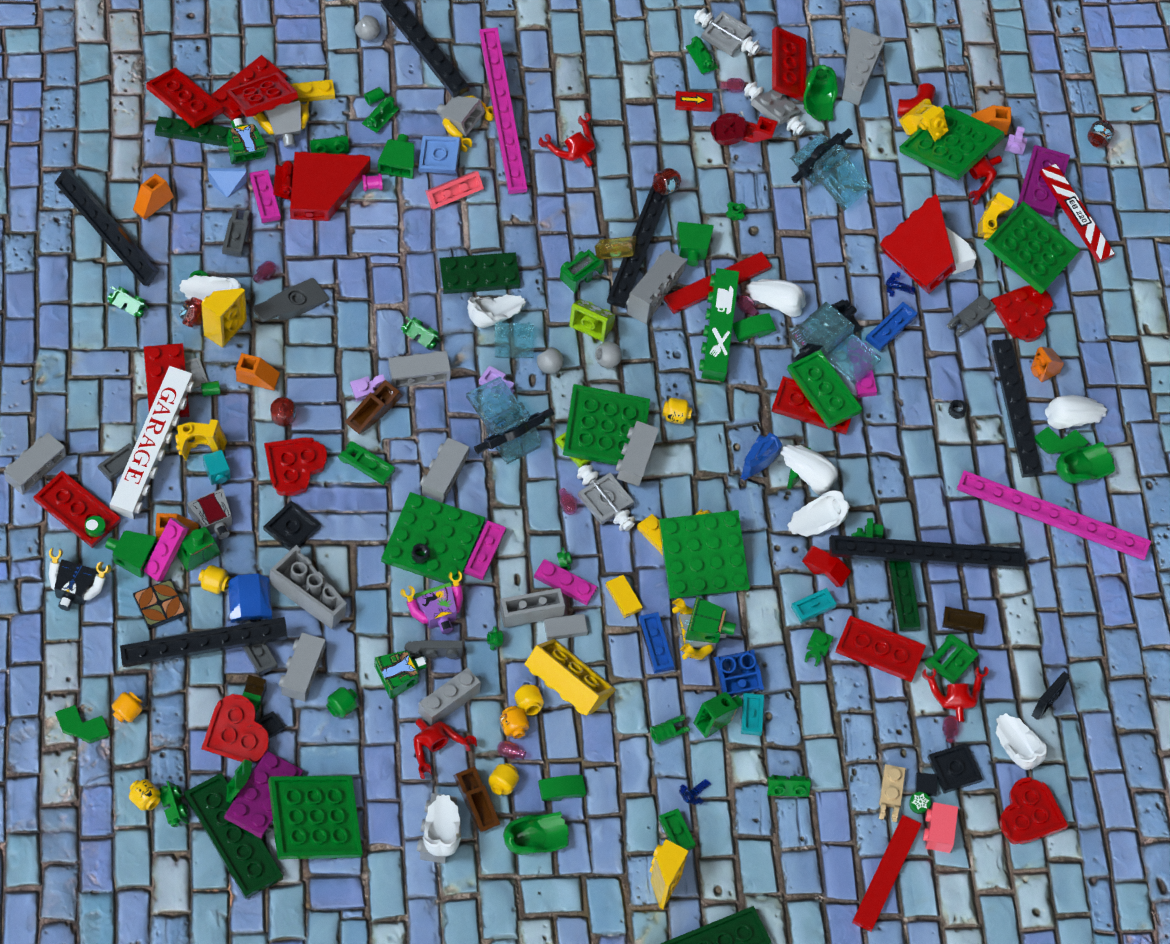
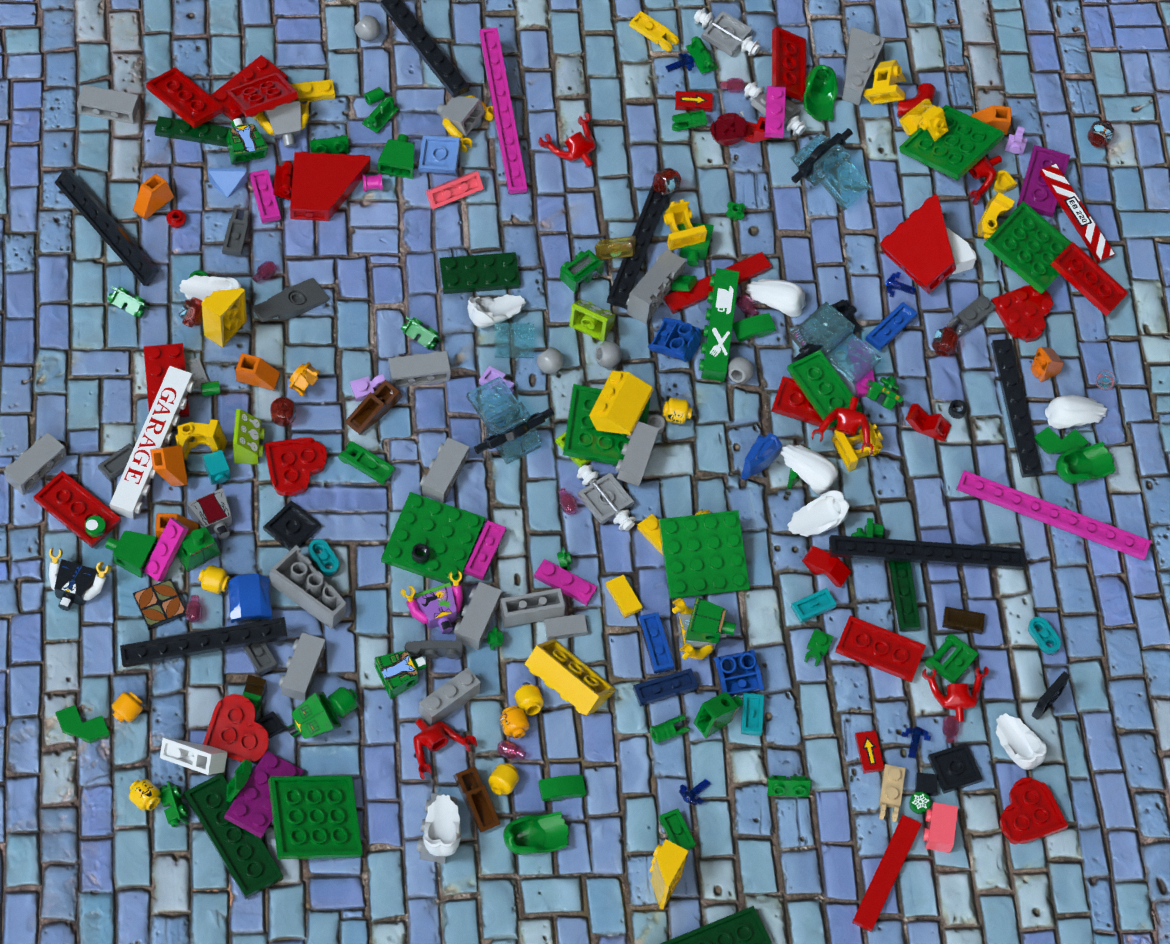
none -> light grey brick [77,85,139,124]
none -> orange slope [150,445,188,486]
none -> white slope [160,737,227,775]
none -> red plate [166,210,186,228]
none -> clear pink cylinder [185,595,202,623]
none -> lime slope [233,409,265,465]
none -> green torso [287,691,342,739]
none -> light orange piece [289,362,320,396]
none -> teal plate [308,539,339,576]
none -> light grey brick [454,582,502,650]
none -> yellow slope [589,370,654,435]
none -> yellow hinge [629,11,680,52]
none -> dark blue plate [633,668,698,707]
none -> light grey tile [647,415,665,435]
none -> blue slope [648,317,702,362]
none -> yellow tile [663,199,707,251]
none -> clear blue piece [665,53,694,72]
none -> green tile [671,275,698,291]
none -> green hinge [672,109,707,131]
none -> light grey piece [727,357,754,384]
none -> dark pink plate [764,86,786,138]
none -> red piece [812,397,873,455]
none -> yellow tile [832,422,883,472]
none -> red tile [855,730,884,774]
none -> yellow tile [863,60,906,105]
none -> green hips [866,375,904,410]
none -> clear blue piece [902,726,931,759]
none -> red slope [905,403,951,441]
none -> clear red head [932,327,959,357]
none -> yellow tile [993,170,1017,194]
none -> teal plate [1028,617,1061,654]
none -> red plate [1050,242,1128,316]
none -> clear light blue tile [1095,370,1116,390]

